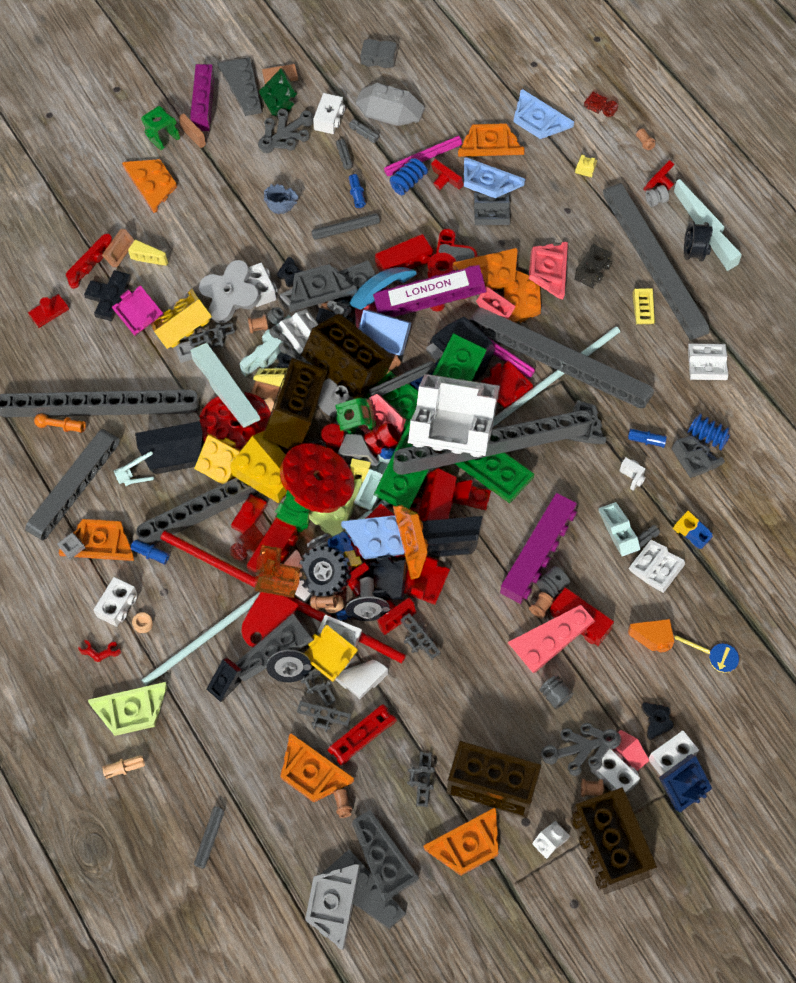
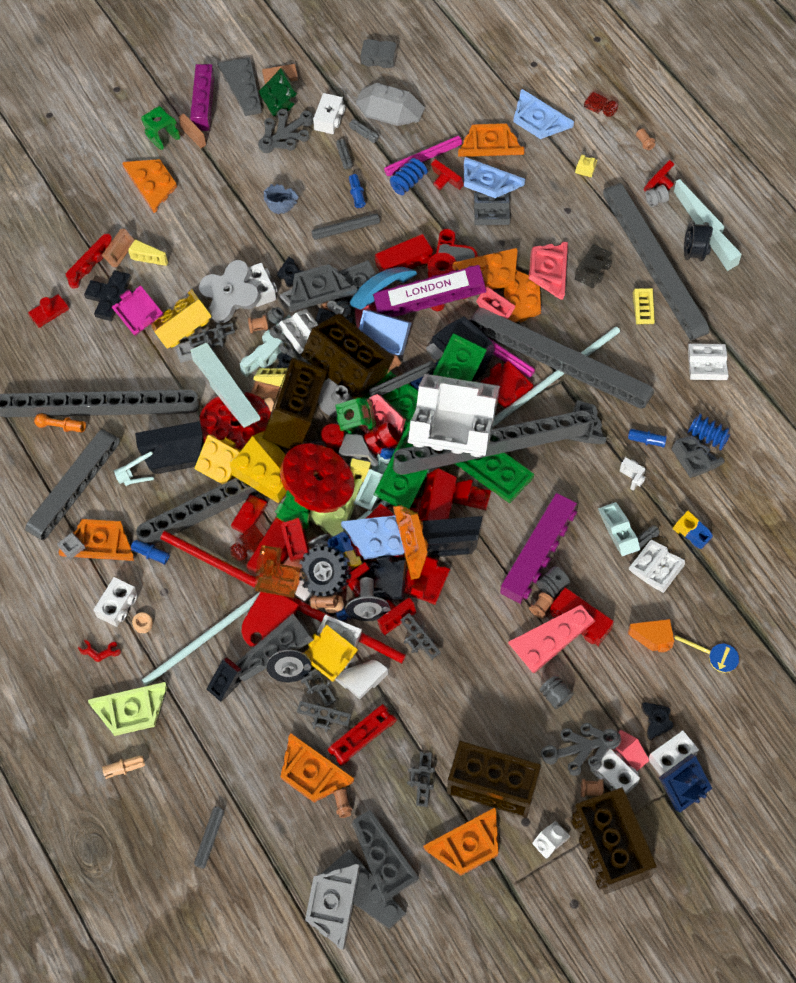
none -> red tile [281,518,310,562]

